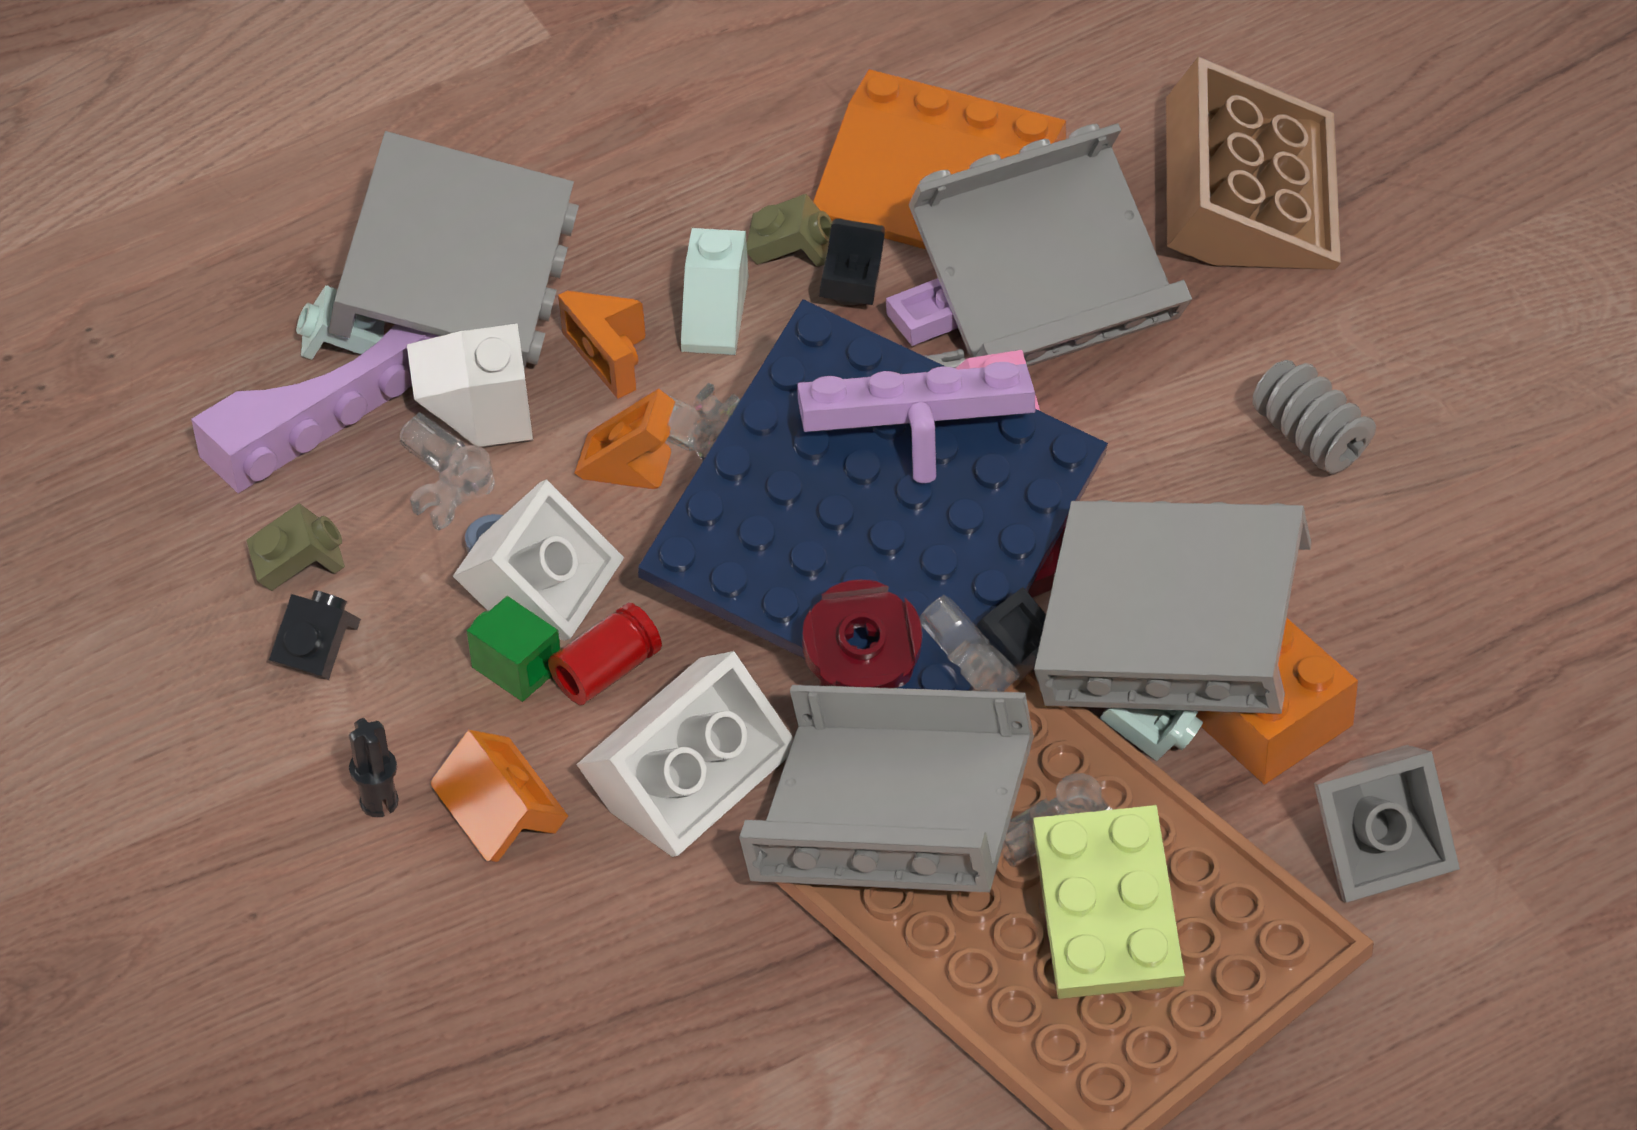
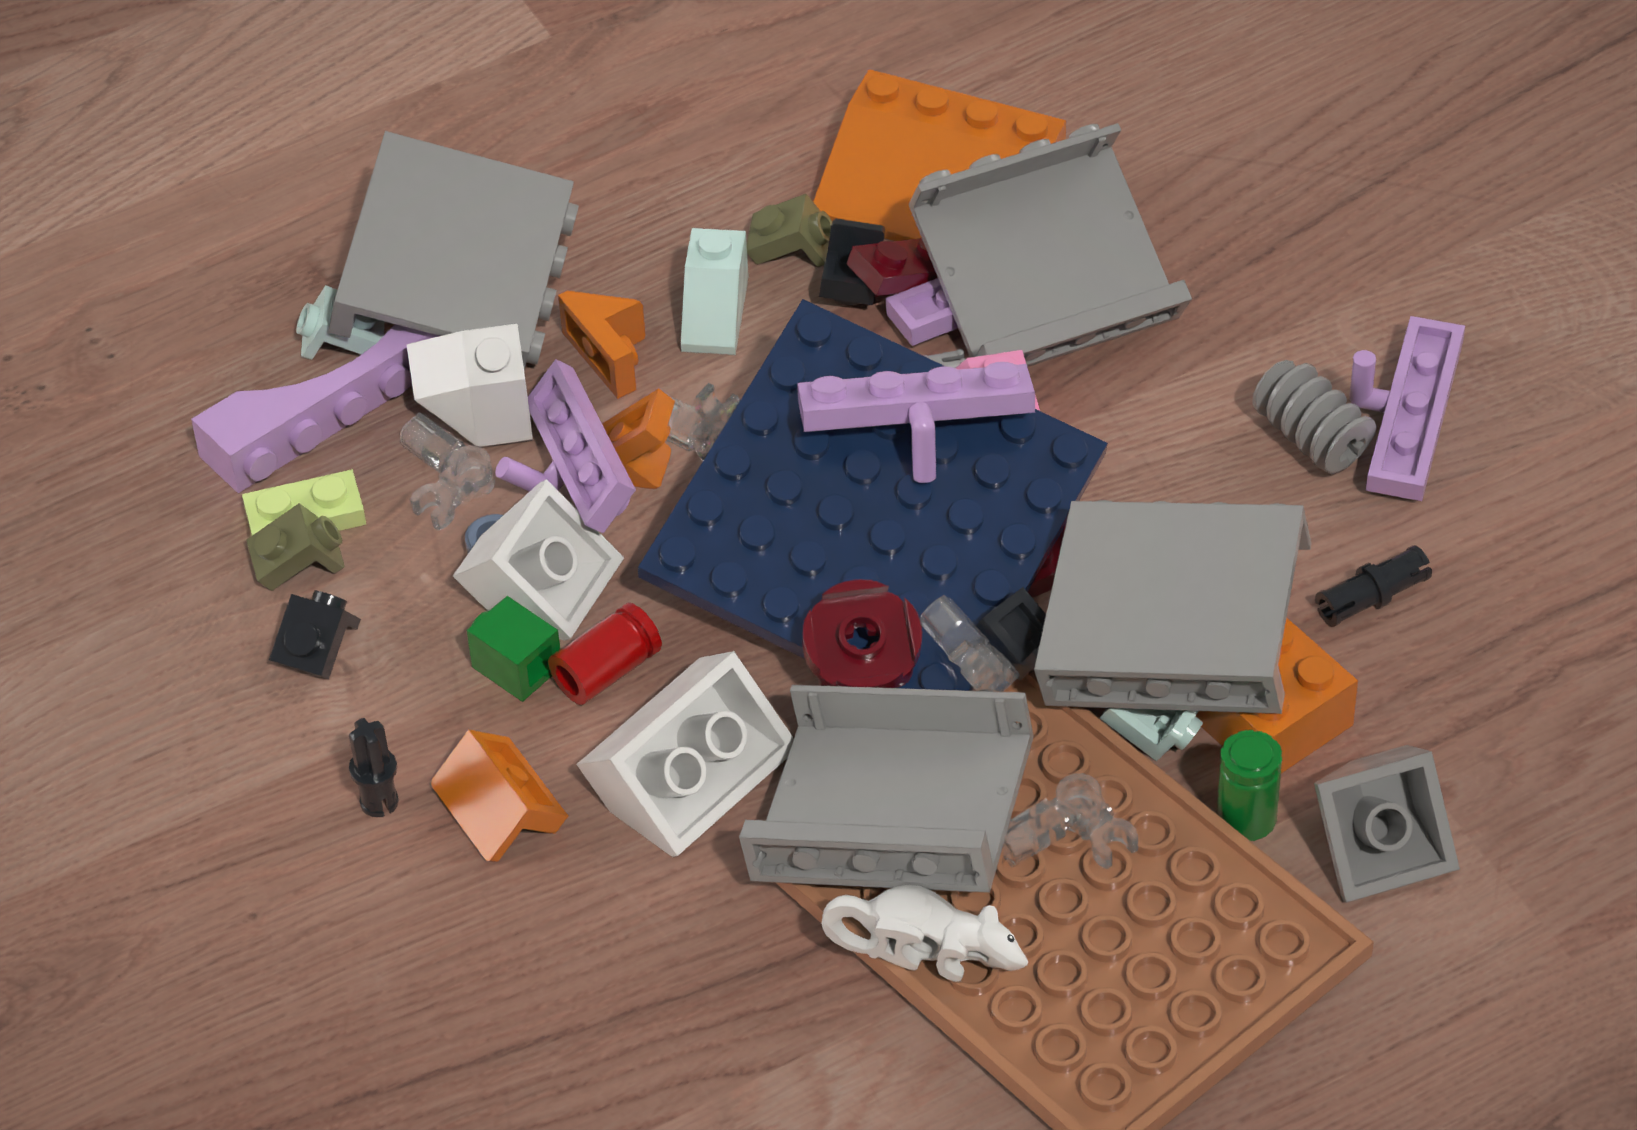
yellowish green plate [1033,805,1185,999] -> none
medium nougat slope [1166,57,1341,270] -> none
none -> yellowish green plate [242,469,366,536]
none -> lavender plate [495,359,636,533]
none -> white animal [822,885,1028,982]
none -> dark red plate [846,237,938,296]
none -> green piece [1217,730,1282,841]
none -> black pin [1315,545,1432,627]
none -> lavender plate [1350,316,1465,501]

